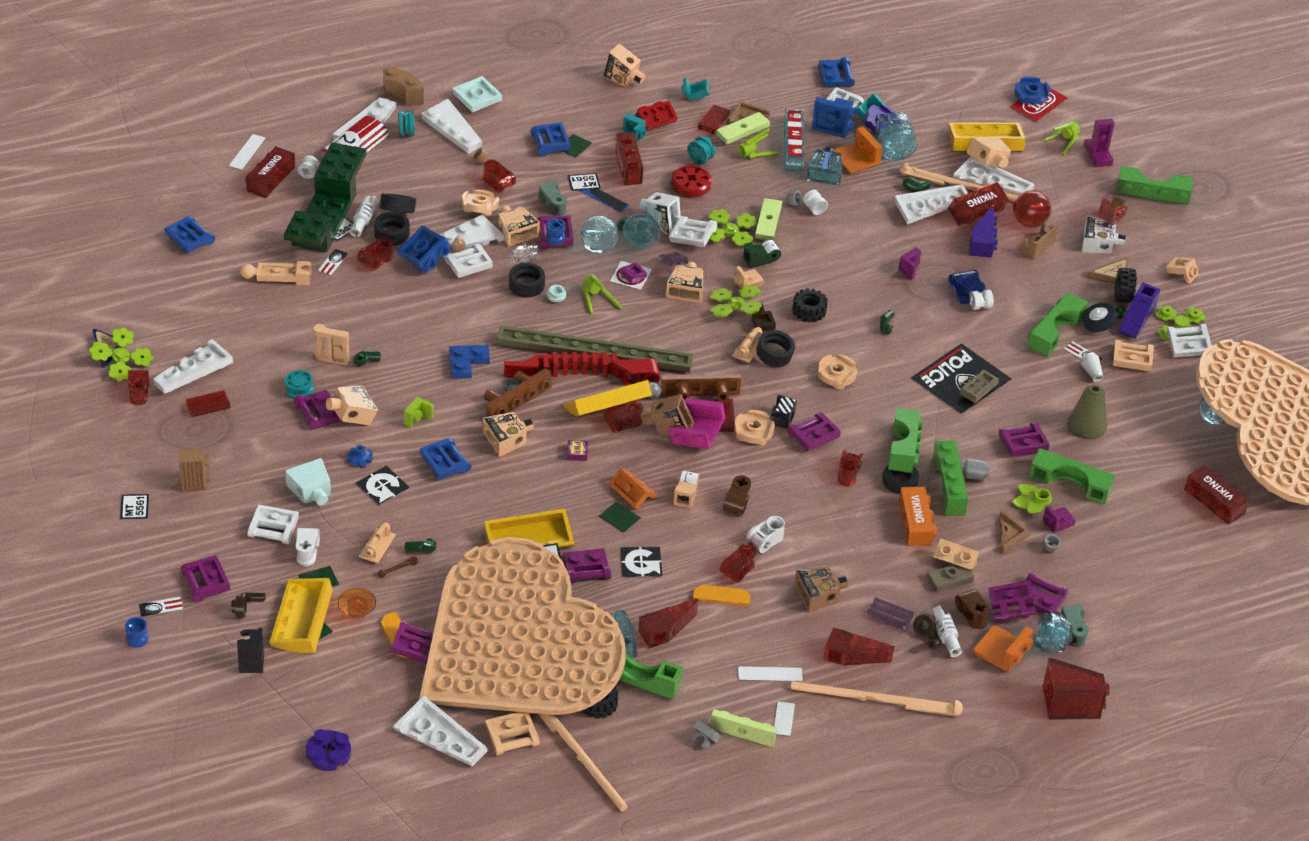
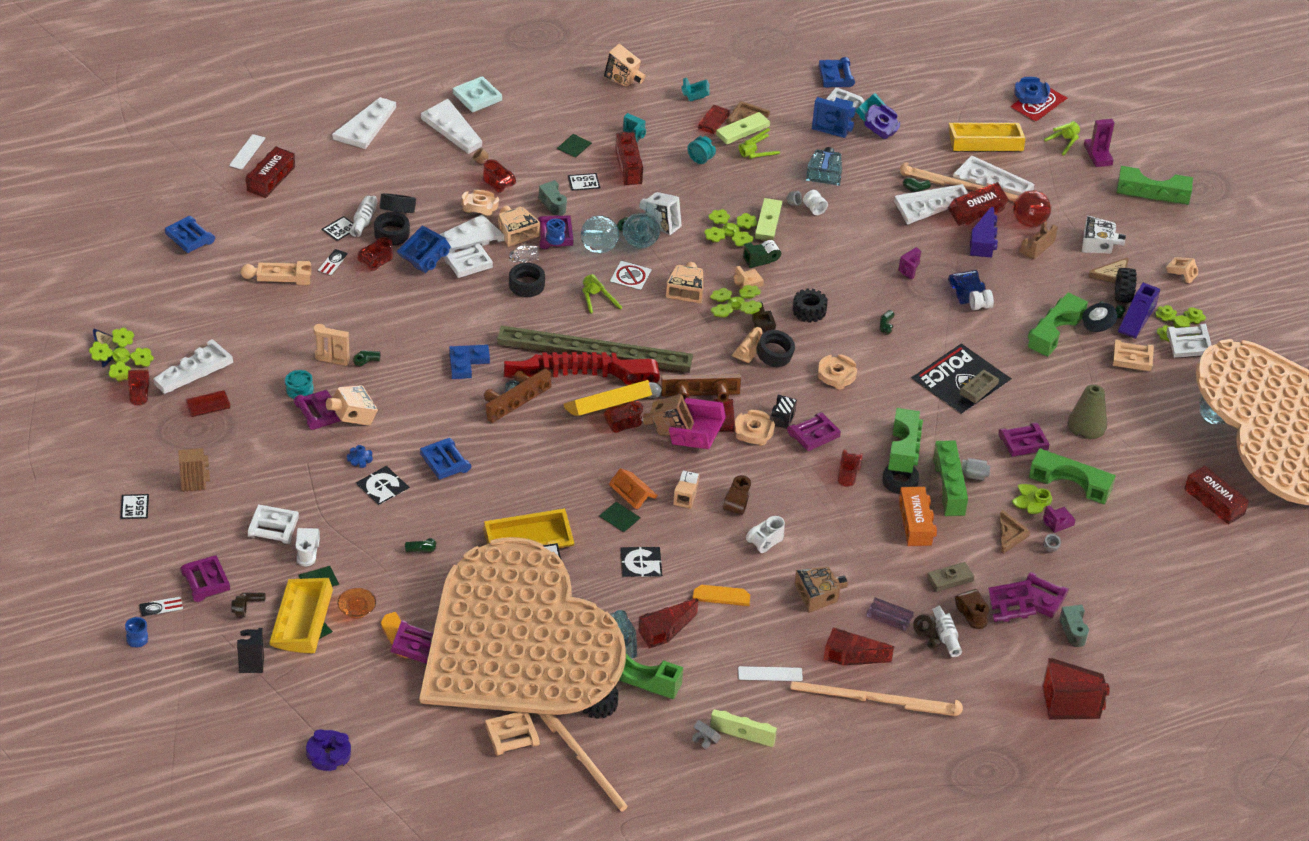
dark green bracket [284,142,367,252] -> none
light aqua torso [285,458,331,505] -> none
white wheel [298,155,320,179] -> none
sticker [322,116,389,152] -> none
light nougat hinge [359,522,396,563] -> none
reddish brown hinge [378,556,418,577] -> none
medium nougat brick [383,67,424,106] -> none
white wing [393,696,488,766] -> none
teal wheel [398,110,415,136] -> none
lime bracket [404,397,434,428] -> none
medium nougat hinge [450,235,466,252] -> none
light nougat torso [483,412,534,457] -> none
blue plate [530,122,570,156] -> none
light aqua plate [547,285,566,302] -> none
magenta plate [563,548,611,583] -> none
tile [567,440,588,460] -> none
black sticker [578,189,629,212] -> none
magenta tile [620,262,647,284] -> none
red bracket [635,100,678,131] -> none
clear purple tile [659,251,688,266] -> none
white plate [669,216,717,247] -> none
red wheel [671,165,712,197] -> none
clear red piece [719,544,757,583] -> none
white sticker [774,701,795,736] -> none
beam [784,108,804,171] -> none
orange bracket [832,126,883,173] -> none
clear light blue wheel [875,112,917,160] -> none
light nougat hinge [933,538,980,571] -> none
light nougat torso [967,137,1011,168] -> none
orange bracket [974,626,1034,672] -> none
clear light blue cone [1033,611,1073,652] -> none
white sticker [1064,341,1102,361] -> none
white cone [1081,352,1104,382] -> none
clear red slope [1098,194,1128,225] -> none

